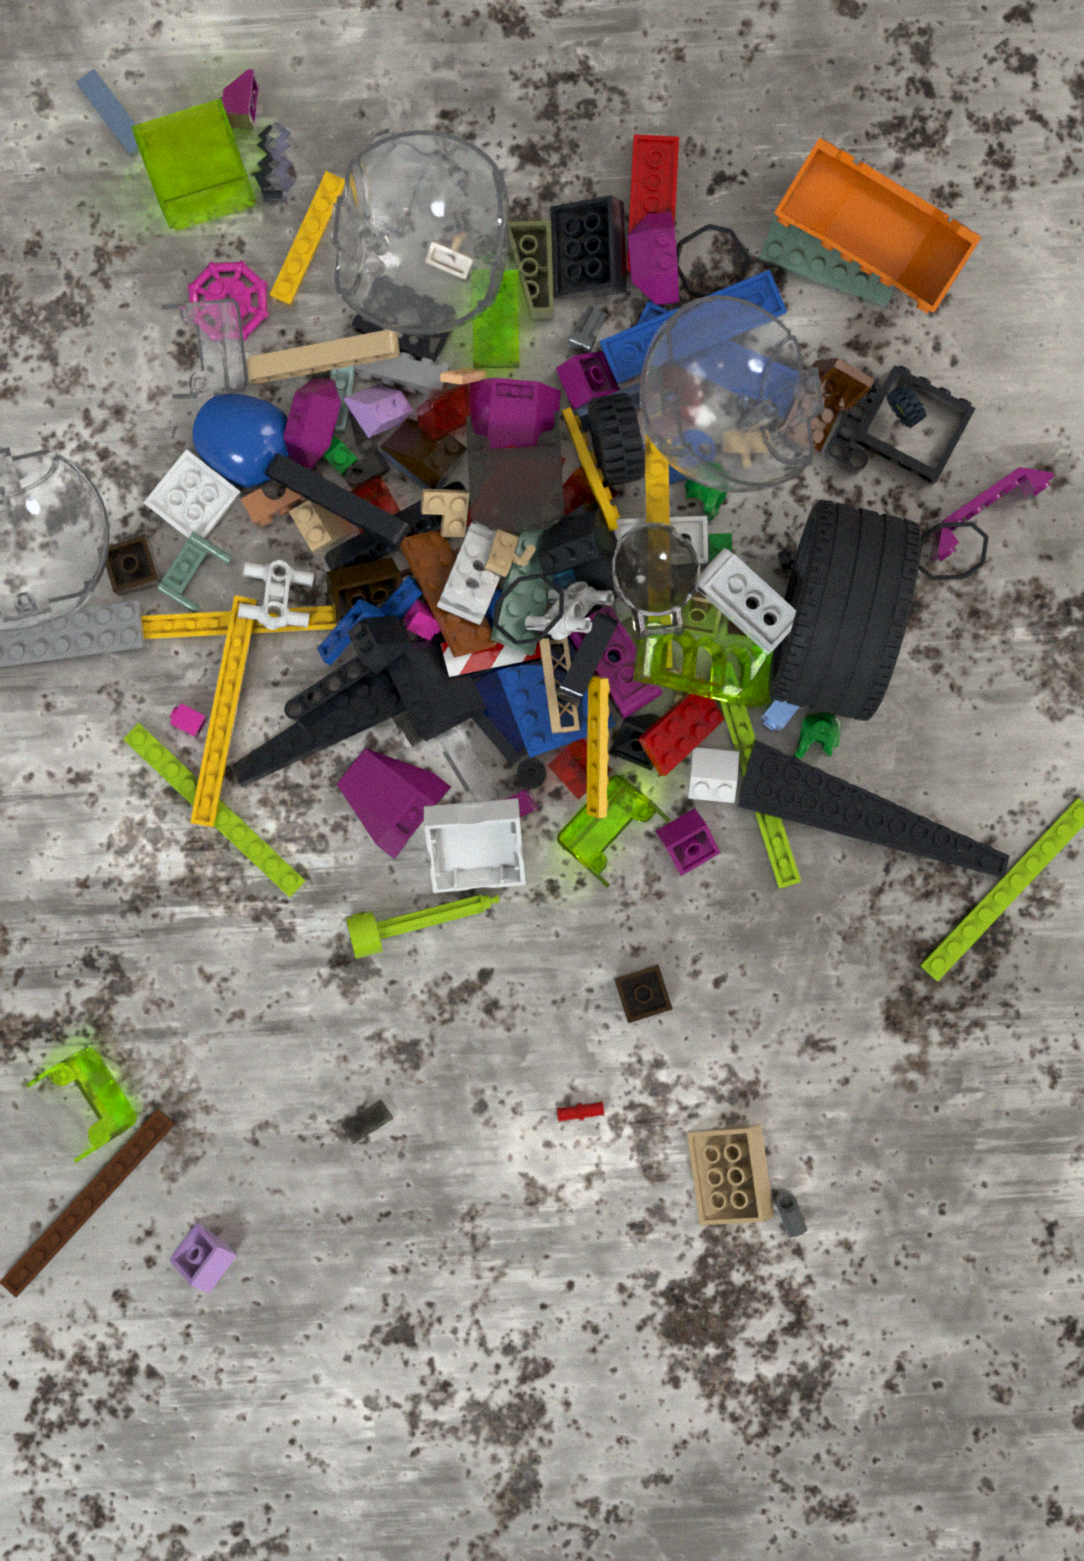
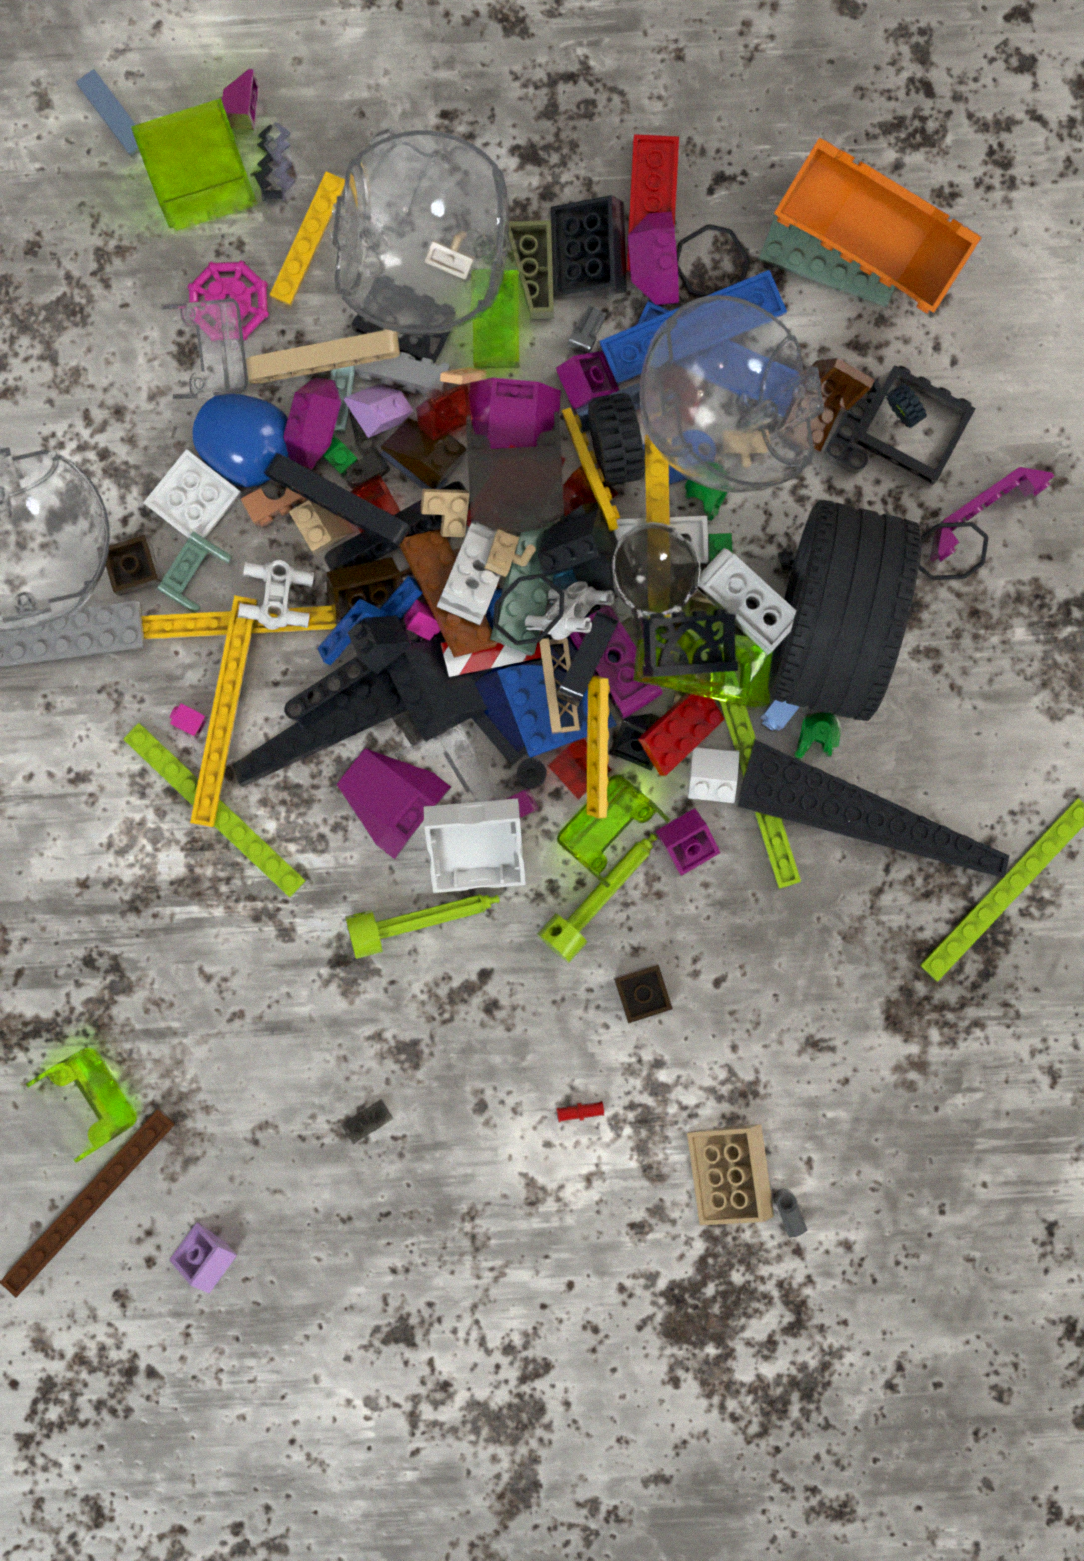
none -> lime piece [537,833,657,963]
none -> black fence [642,609,738,677]

